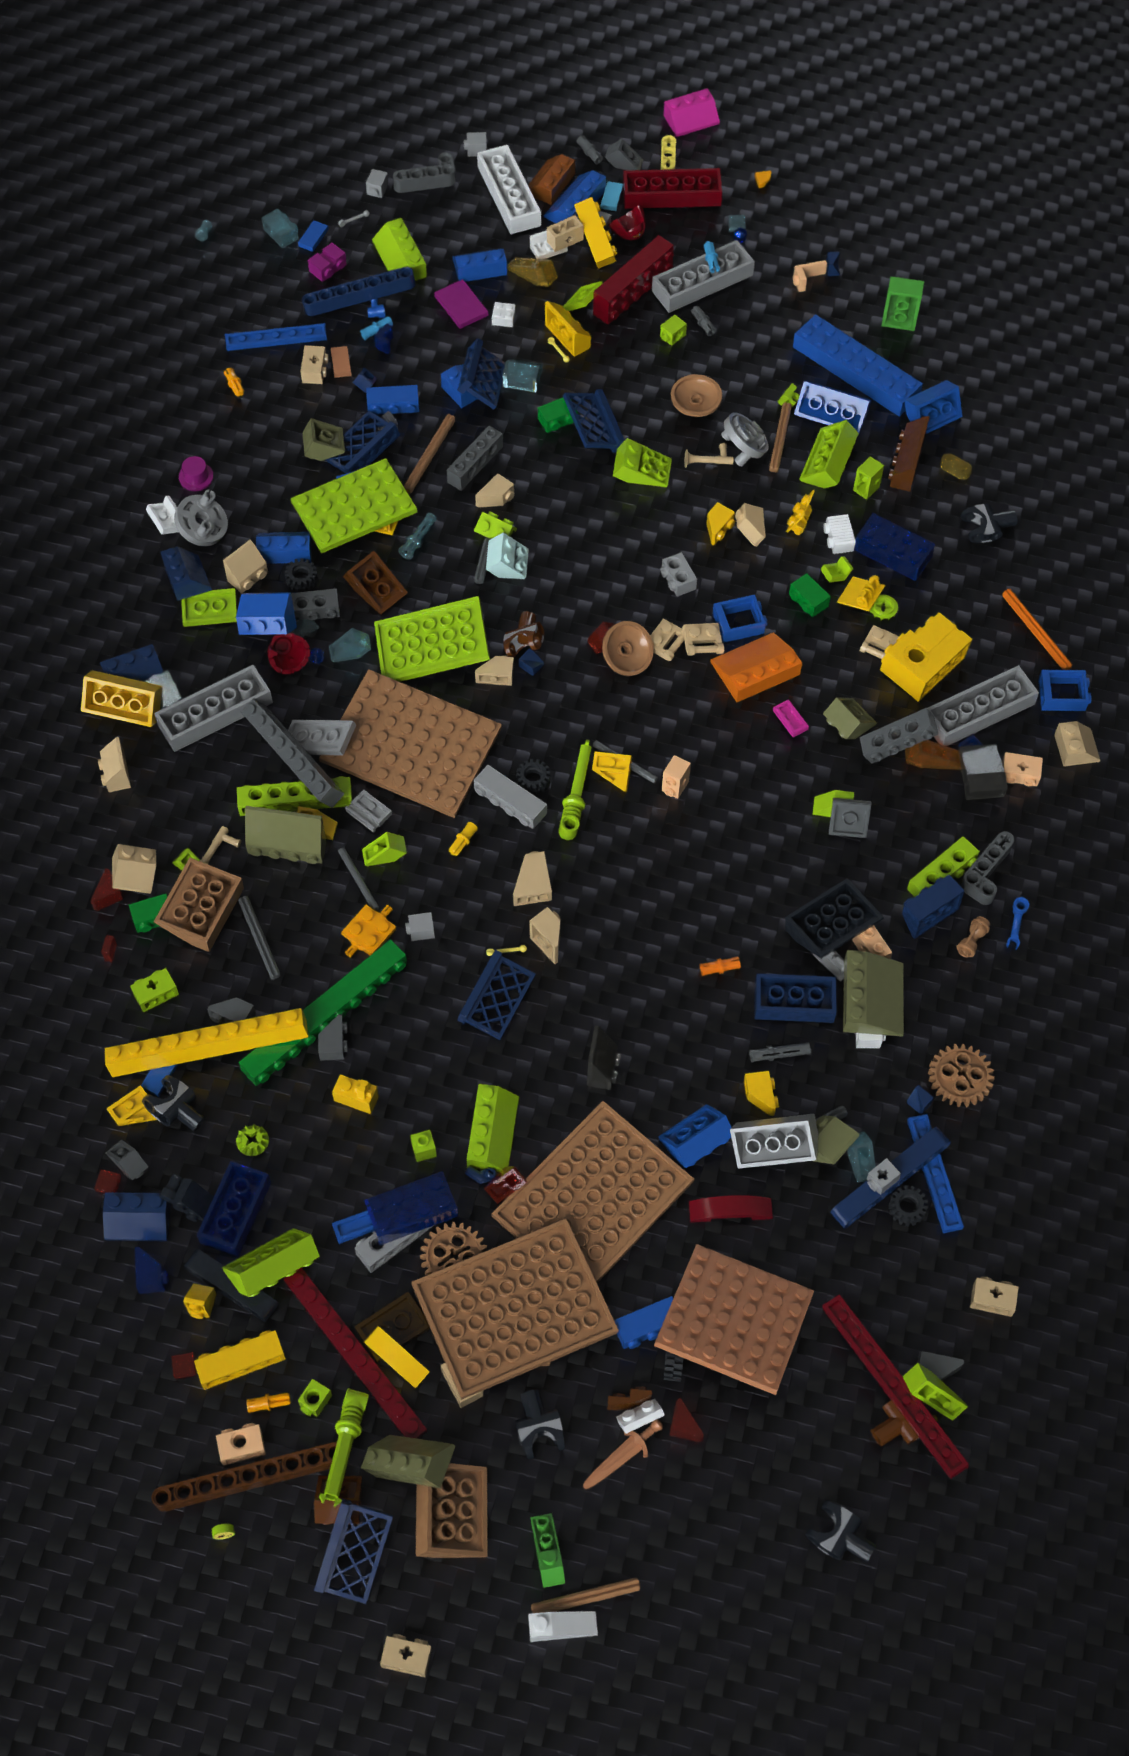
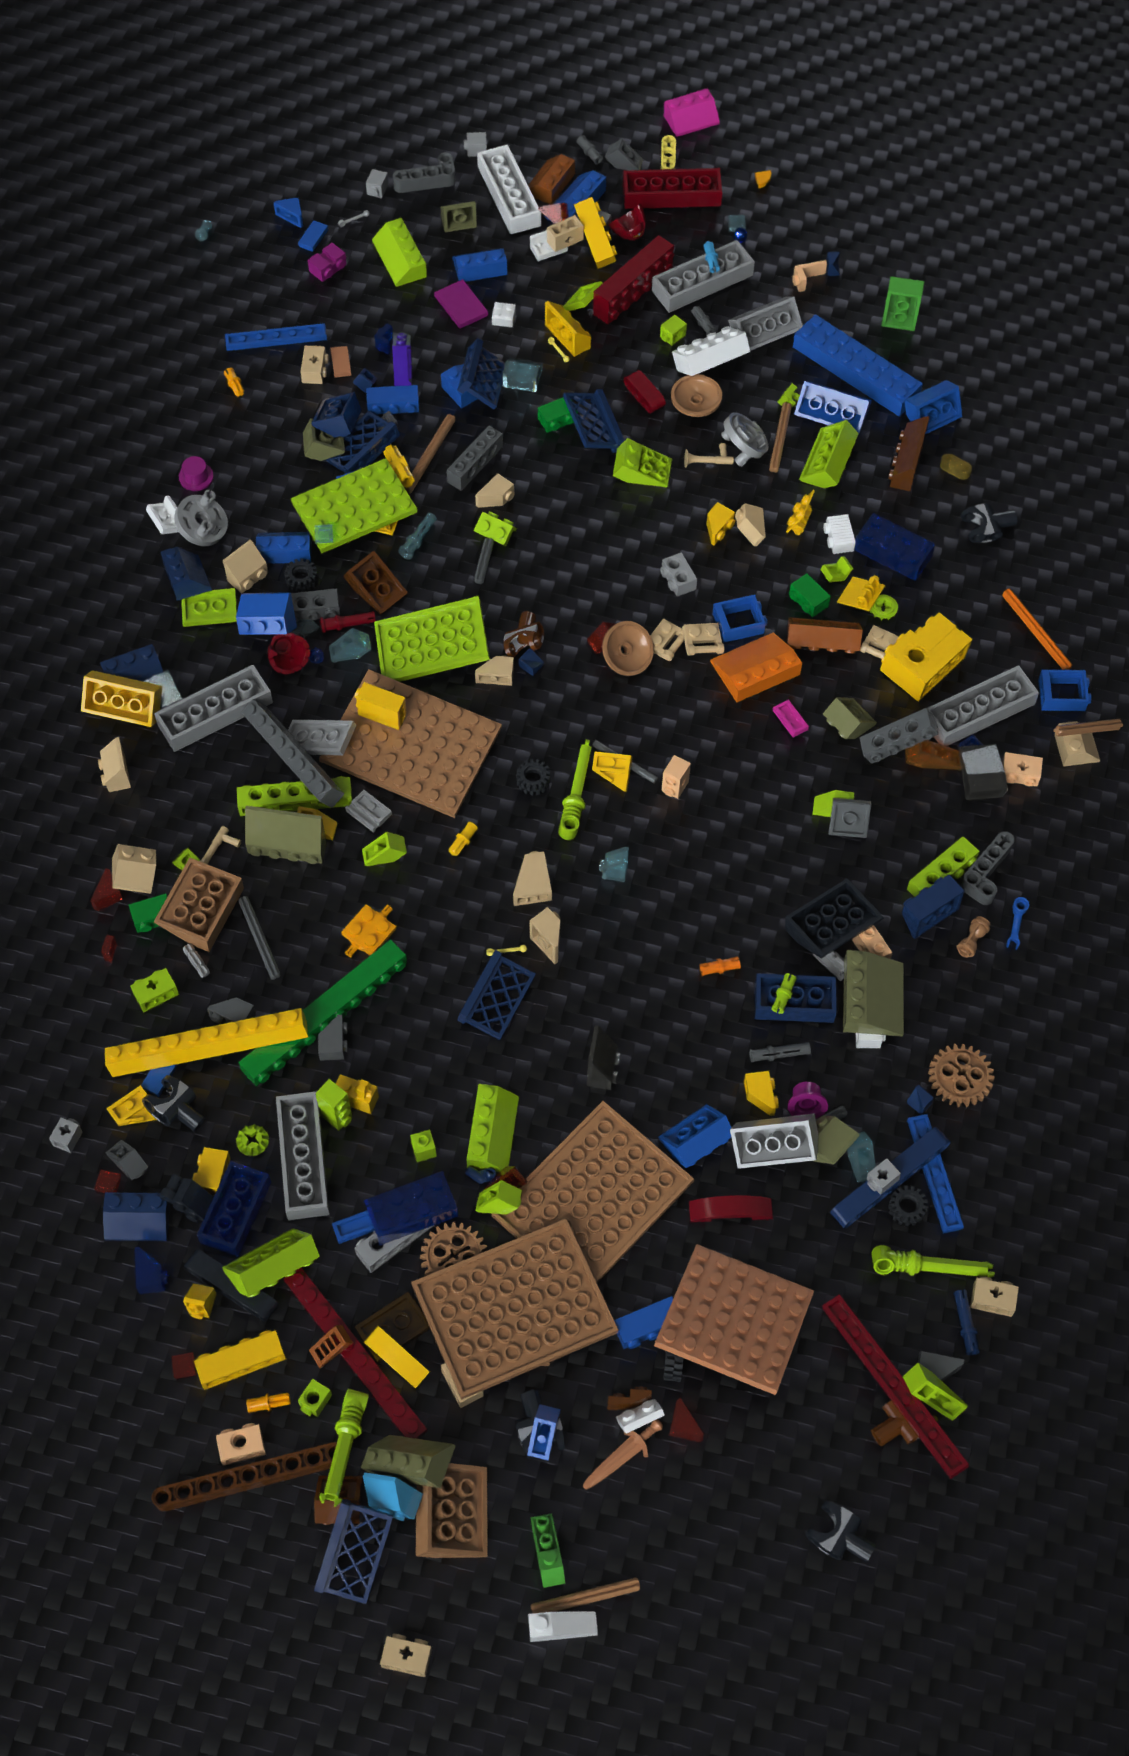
lime tile [212,1523,235,1540] -> none
clear light blue brick [262,208,298,248] -> none
dark blue beam [302,267,416,316] -> none
dark grey bar [338,847,379,911] -> none
dark azure axle [360,316,393,340] -> none
blue brick [368,298,386,319] -> none
light grey brick [405,912,435,941] -> none
light grey brick [474,765,547,829] -> none
light aqua slope [486,532,529,579] -> none
clear yellow slope [507,257,558,287] -> none
medium azure tile [601,181,623,211] -> none
lime brick [853,456,884,500] -> none
none -> light grey brick [49,1118,82,1153]
none -> light grey axle [183,943,210,978]
none -> yellow brick [192,1147,231,1197]
none -> blue slope [274,198,303,228]
none -> light grey brick [276,1091,329,1220]
none -> dark orange slope [309,1325,353,1368]
none -> dark blue slope [311,392,361,438]
none -> clear light blue tile [314,524,334,544]
none -> lime brick [315,1079,352,1131]
none -> dark red pin [320,611,376,633]
none -> yellow brick [355,682,406,730]
none -> dark azure slope [363,1472,423,1521]
none -> yellow piece [383,444,415,488]
none -> dark purple window [392,333,412,386]
none -> olive slope [440,201,477,232]
none -> lime slope [475,1180,522,1215]
none -> blue slope [527,1404,561,1460]
none -> clear red slope [538,203,569,224]
none -> clear light blue slope [599,847,629,882]
none -> dark red beam [624,370,666,413]
none -> white brick [672,327,750,376]
none -> light grey slope [728,296,803,351]
none -> lime pin [771,973,797,1014]
none -> dark orange slope [787,617,863,653]
none -> magenta piece [788,1082,828,1119]
none -> lime piece [872,1245,995,1278]
none -> dark blue pin [953,1290,980,1355]
none -> medium nougat axle [1054,719,1123,736]

